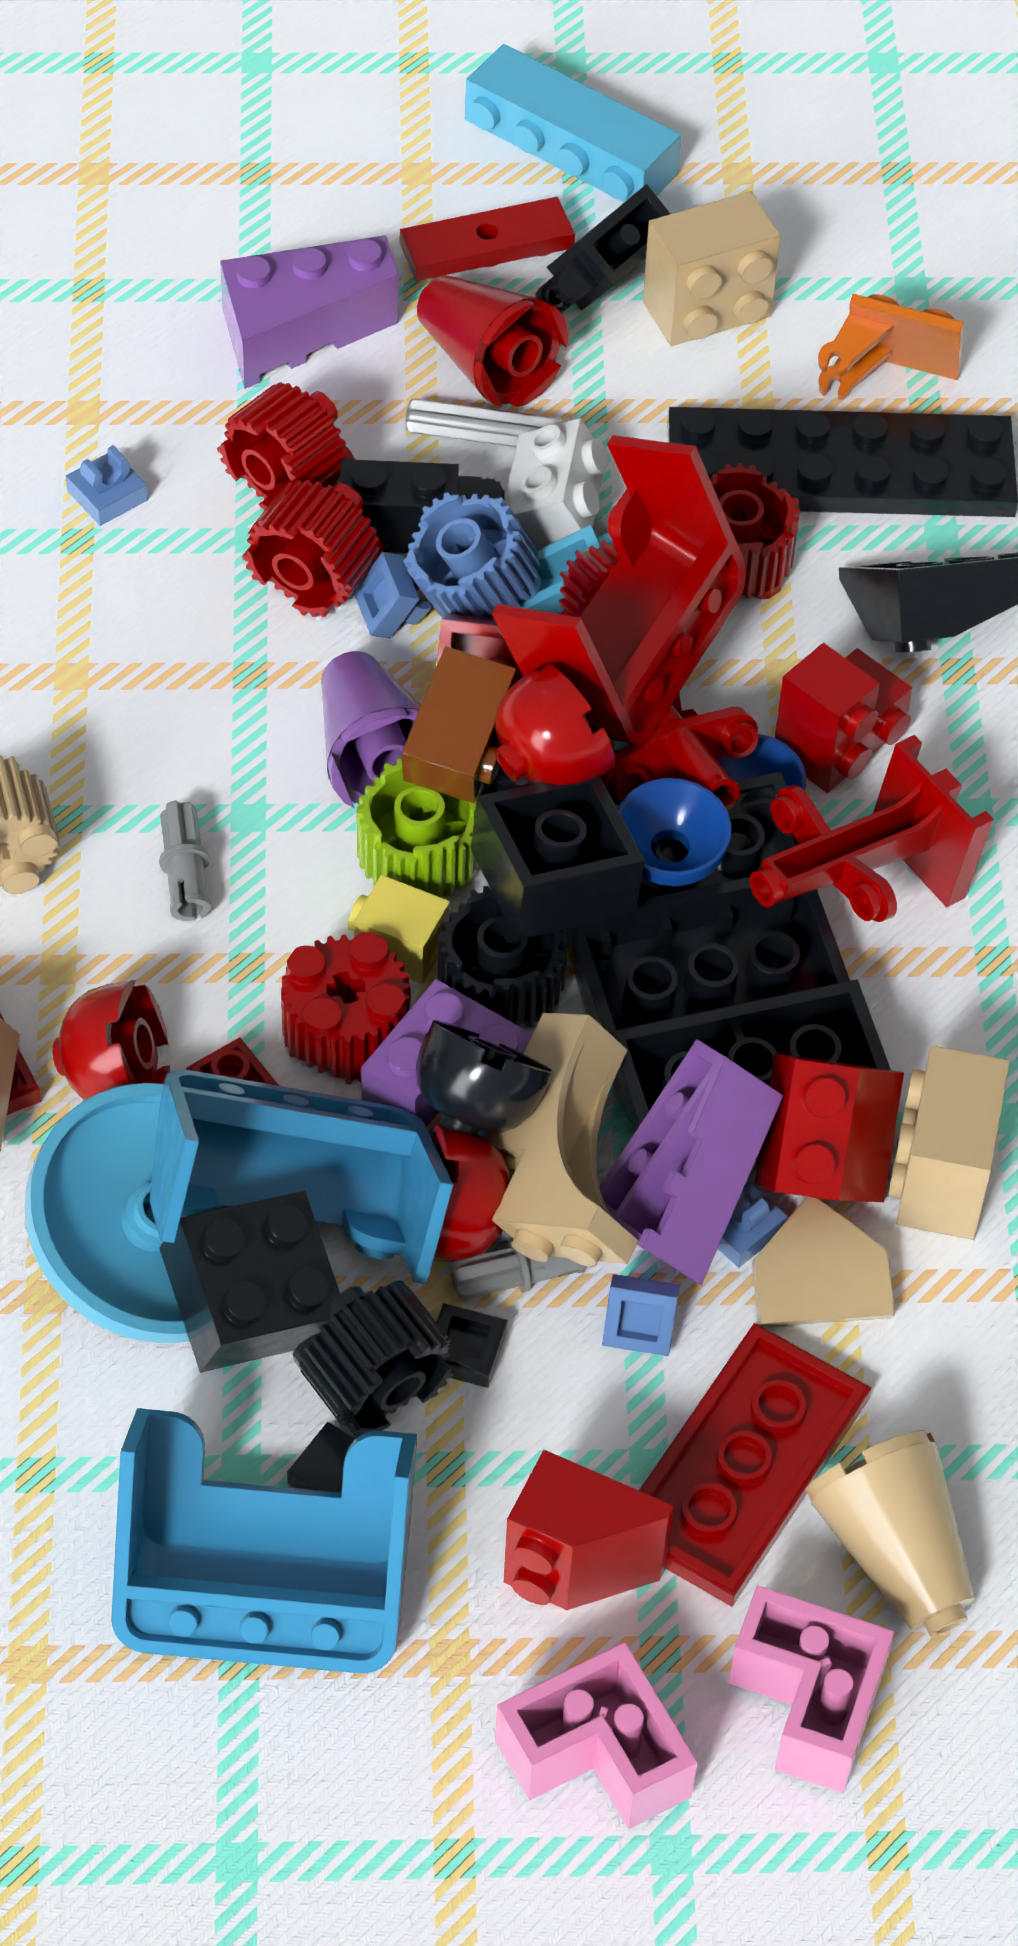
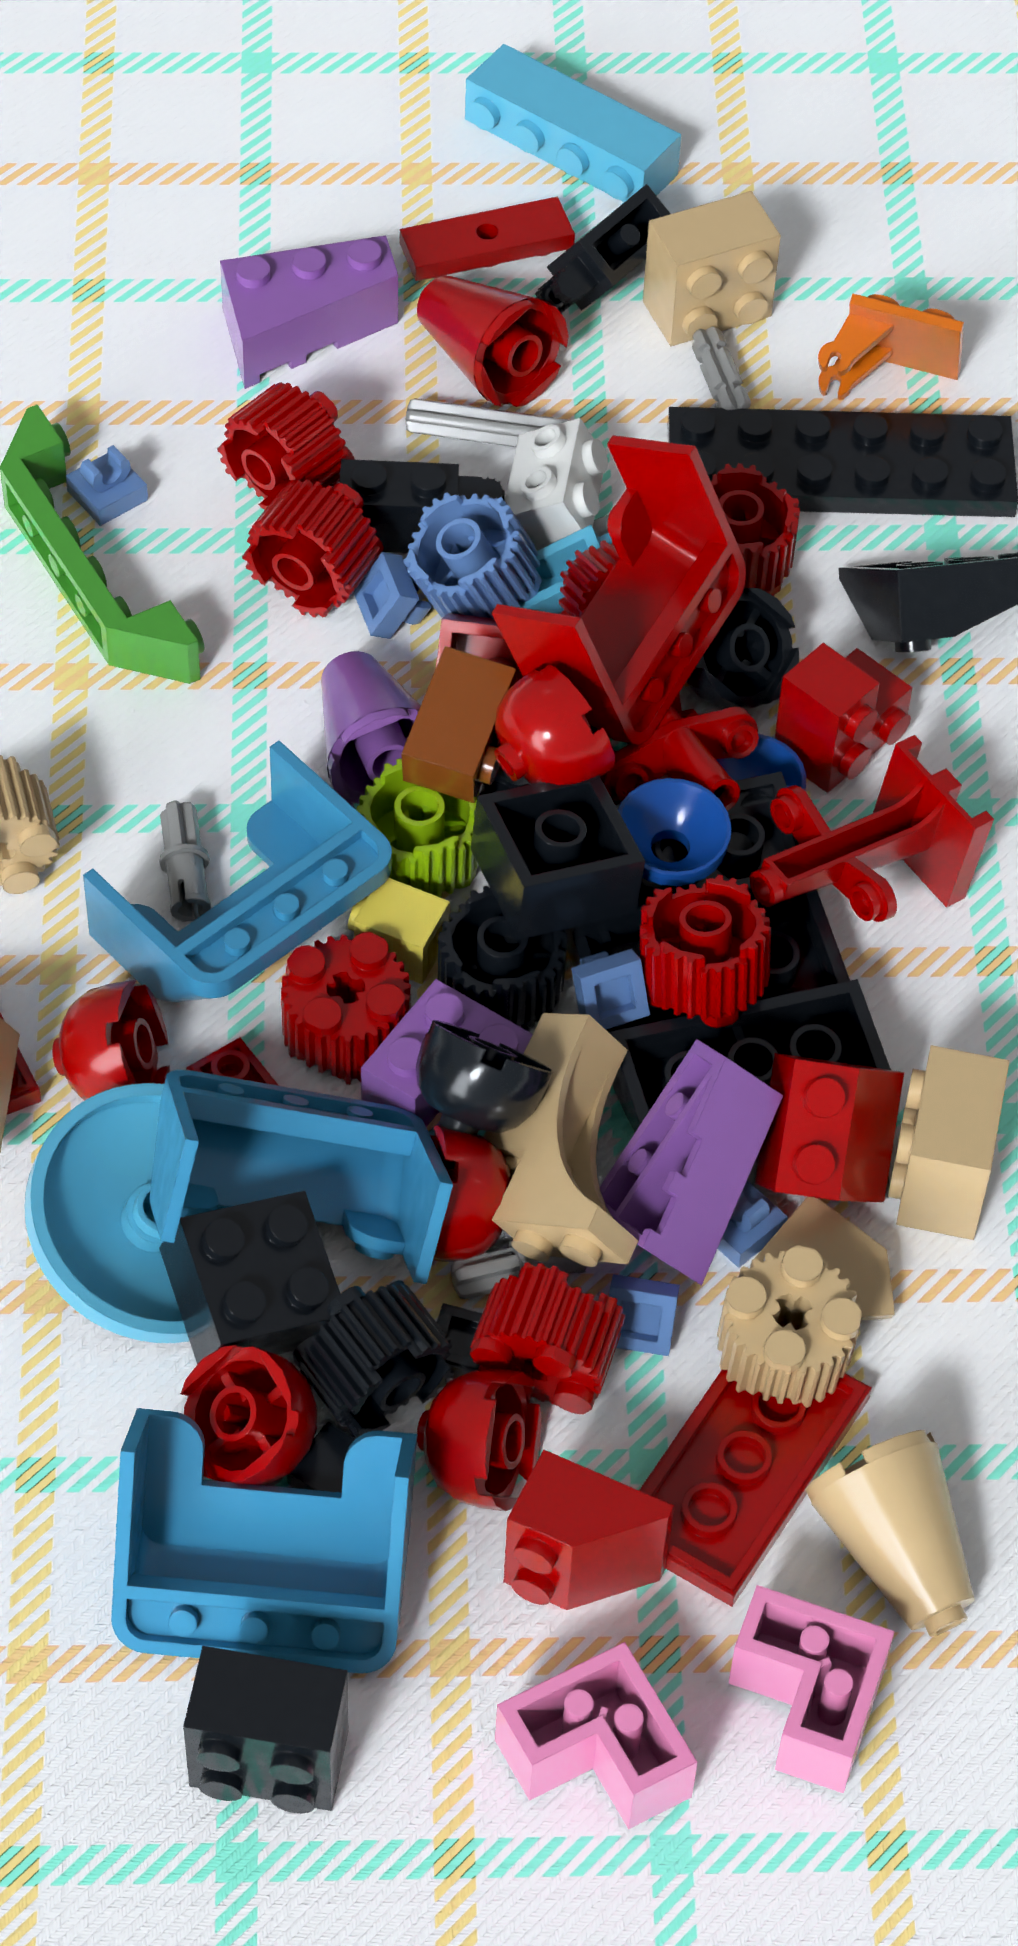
none -> bright green slope [0,404,205,684]
none -> dark azure windscreen [83,740,392,1002]
none -> red cylinder [180,1345,317,1485]
none -> black brick [183,1646,349,1814]
none -> red cylinder [417,1369,542,1511]
none -> red brick [470,1262,626,1414]
none -> medium blue tile [571,949,650,1030]
none -> red brick [640,875,771,1028]
none -> black cylinder [686,588,799,709]
none -> light grey axle [692,326,751,410]
none -> tan brick [717,1245,862,1408]

